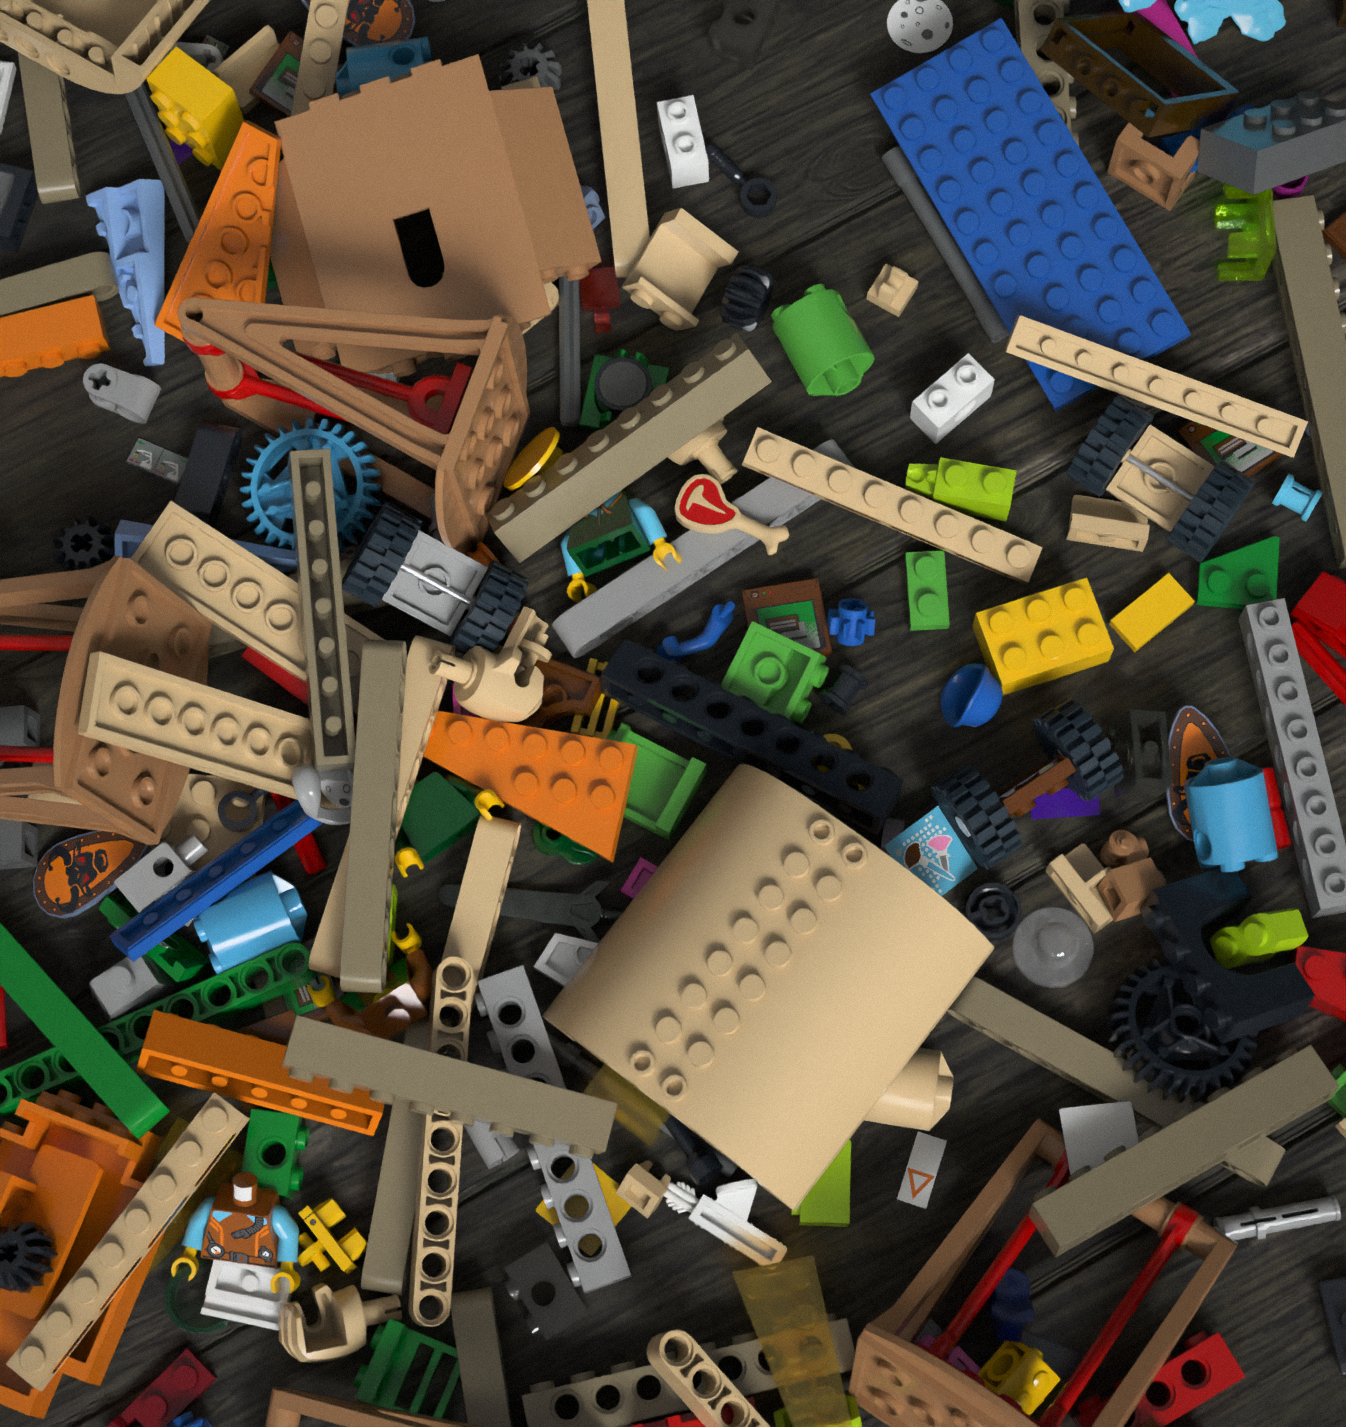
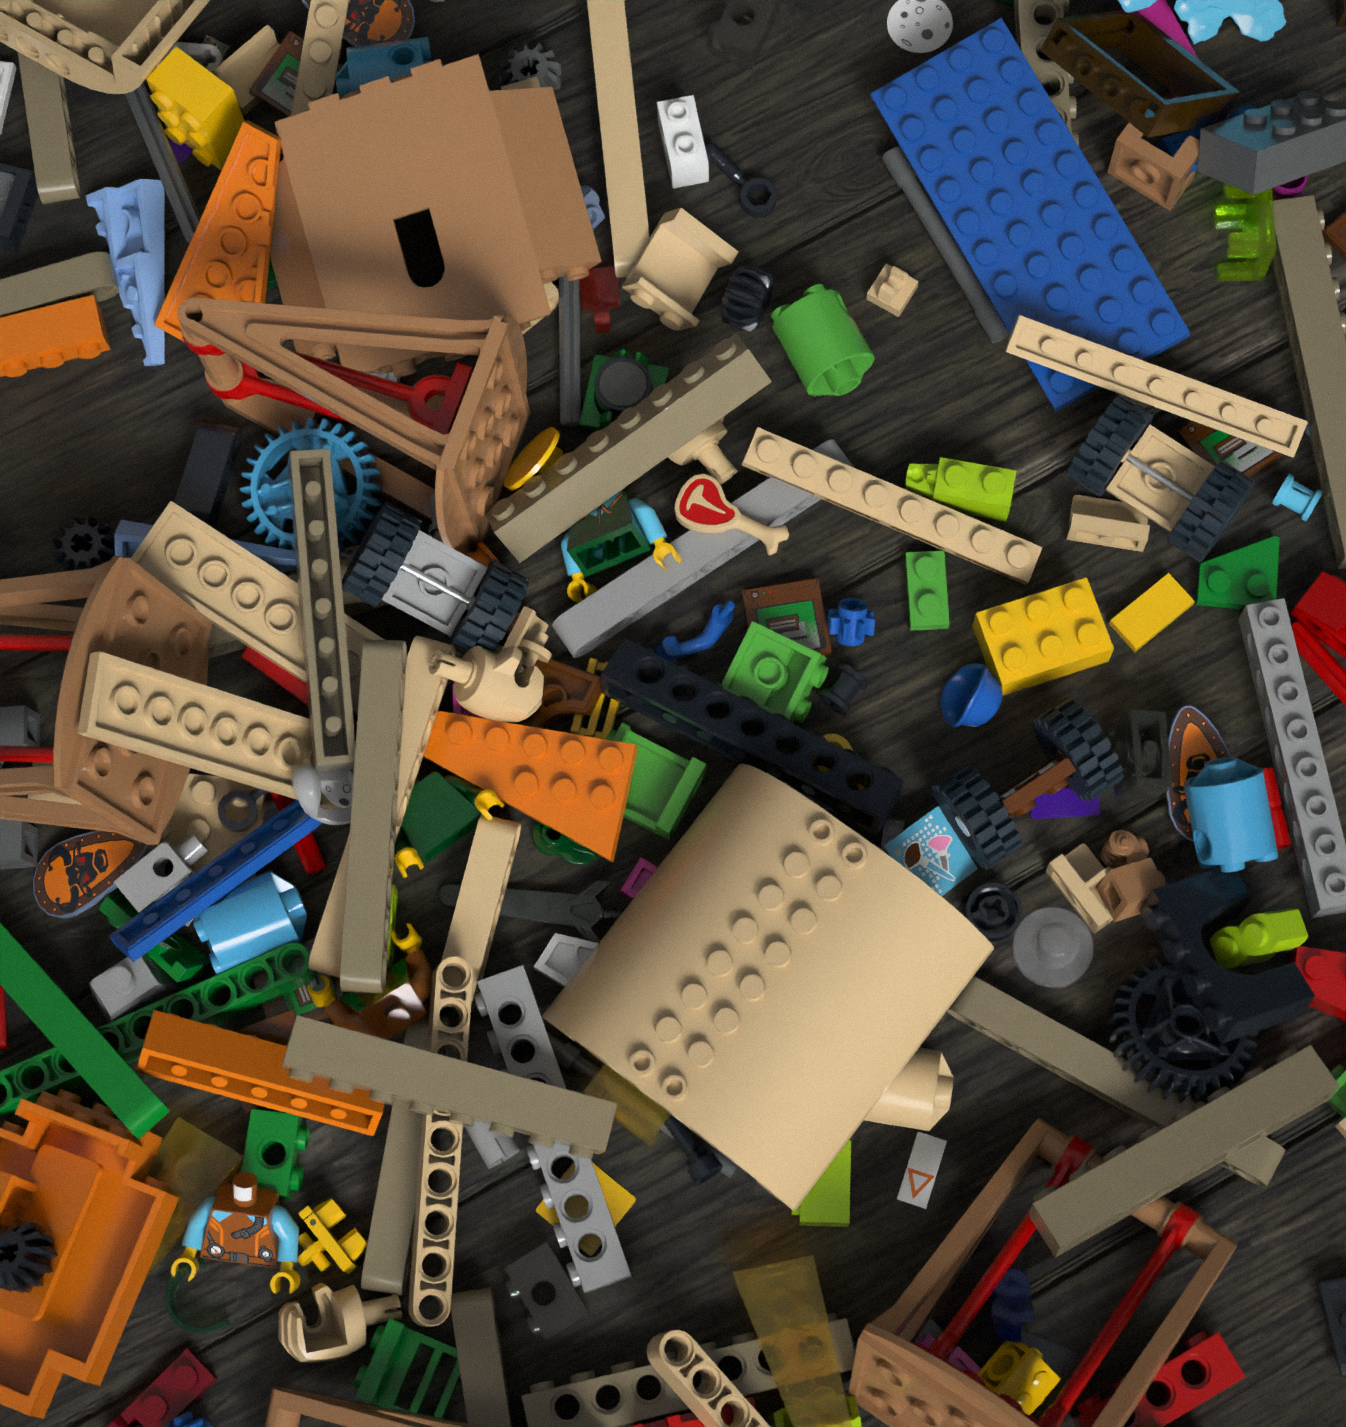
tan plate [6,1092,249,1391] -> none
light grey piece [83,363,161,424] -> none
light grey sticker [125,436,188,485] -> none
white plate [201,1260,292,1331] -> none
tan tile [616,1161,671,1219] -> none
white piece [664,1179,787,1272] -> none
white brick [910,353,995,444] -> none
white sticker [1059,1101,1139,1175] -> none
light grey pin [1213,1194,1341,1240] -> none

